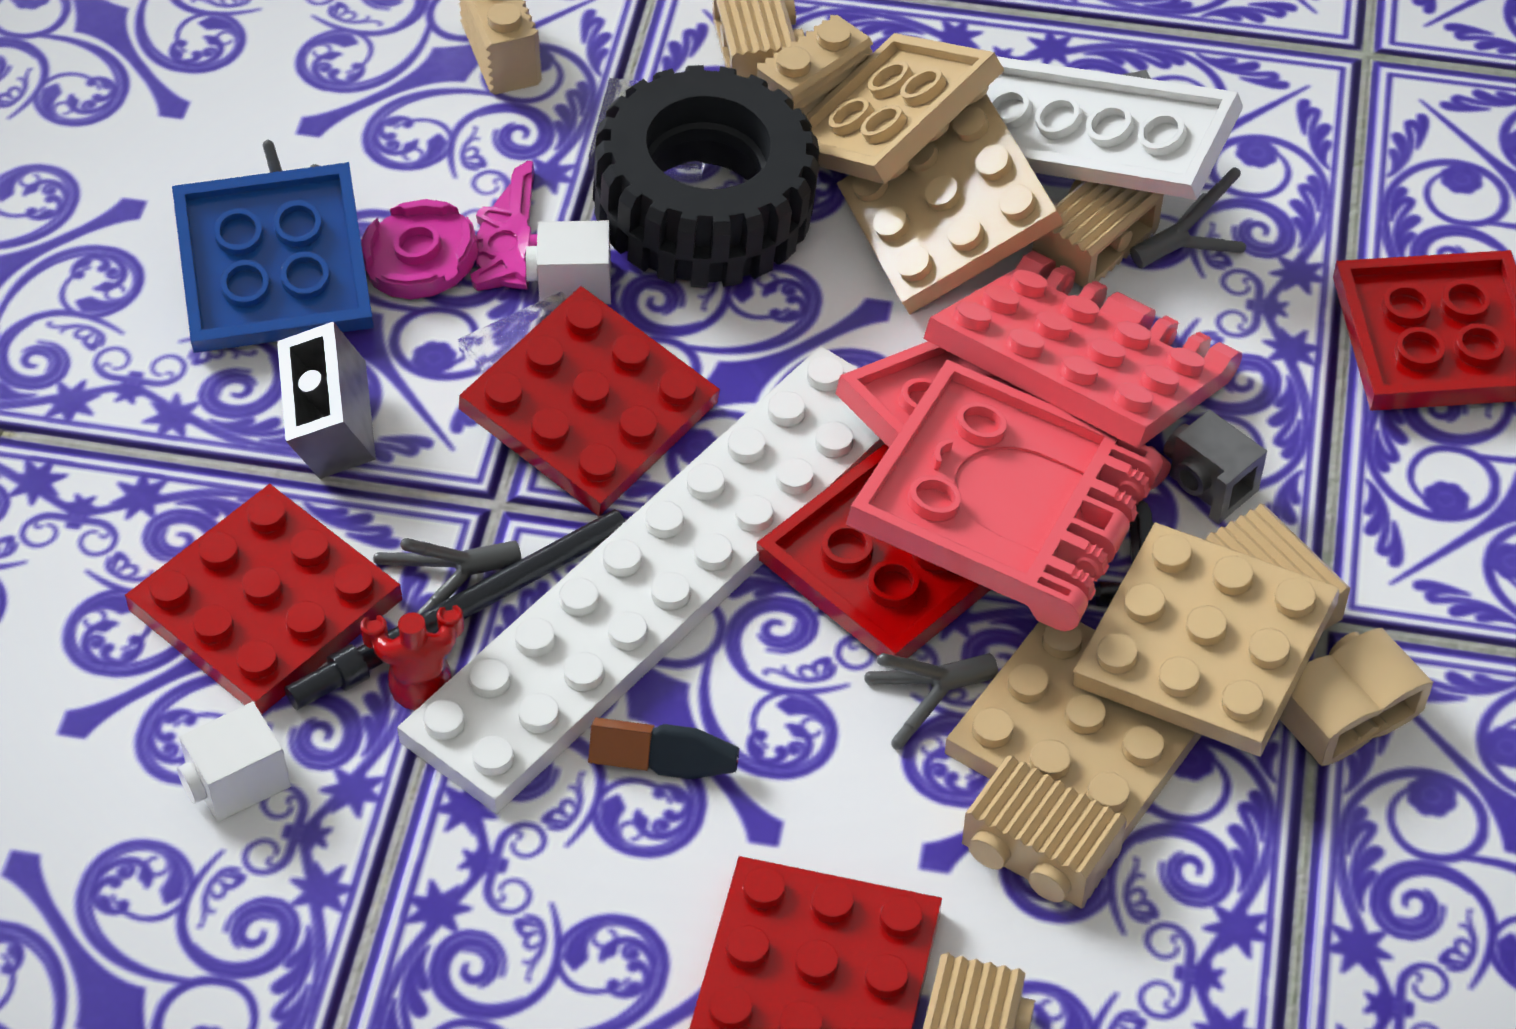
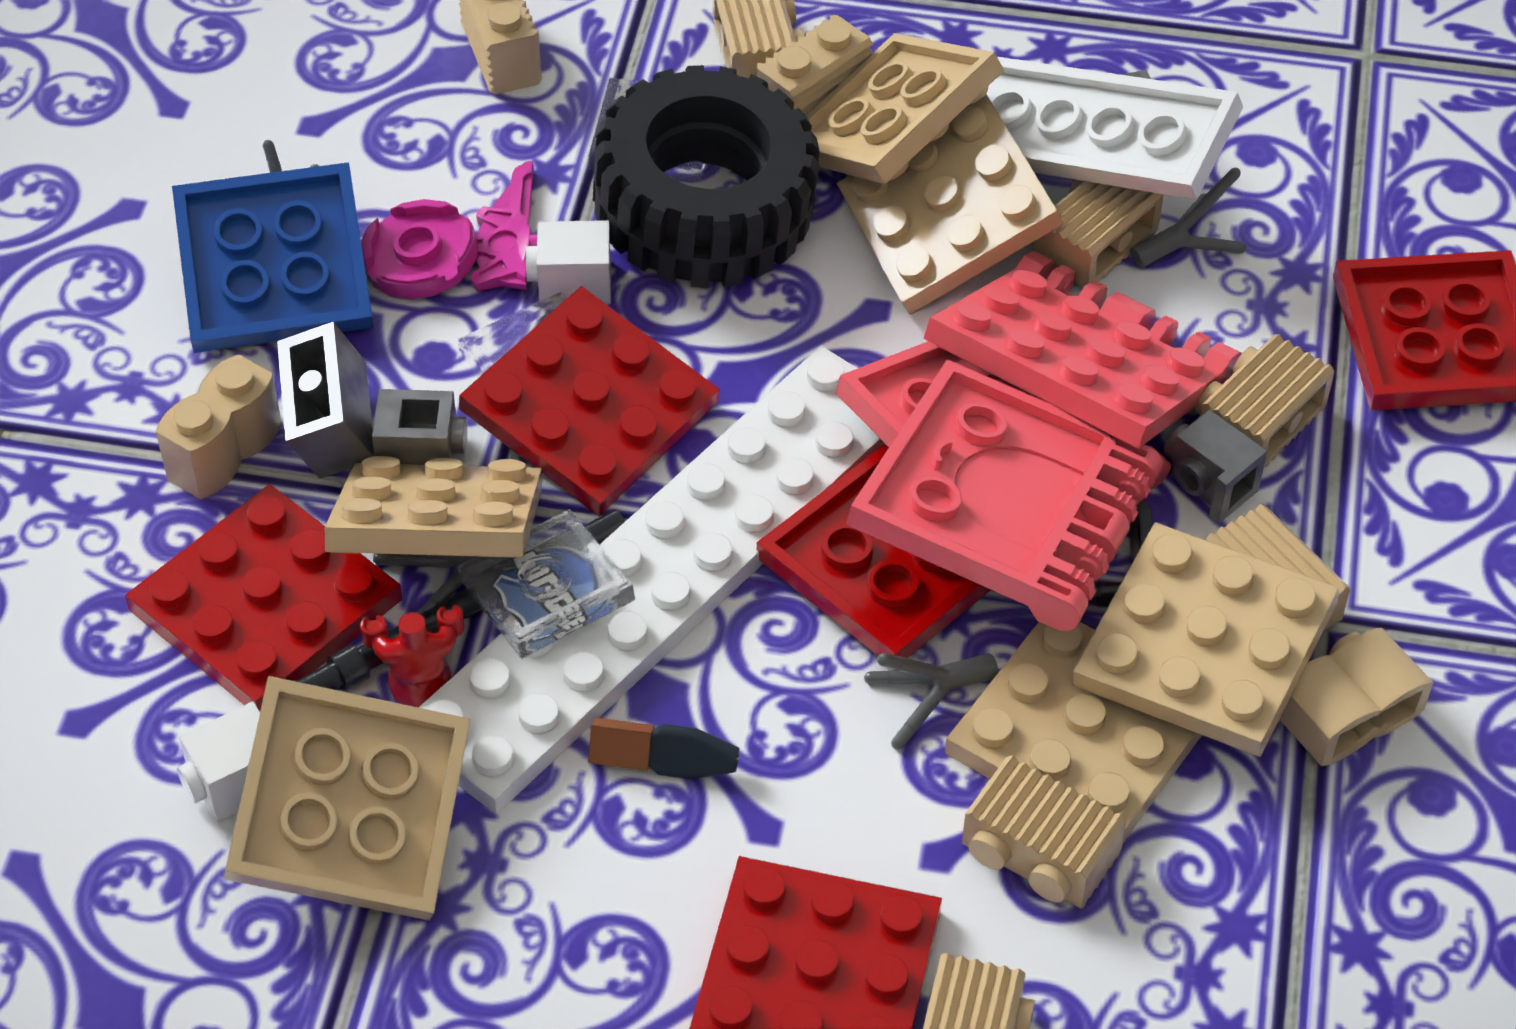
none -> tan brick [156,354,282,500]
none -> tan plate [223,676,471,921]
none -> tan plate [324,456,542,558]
none -> flat silver brick [372,389,468,465]
none -> clear tile [457,509,636,659]
none -> tan brick [1196,334,1335,467]

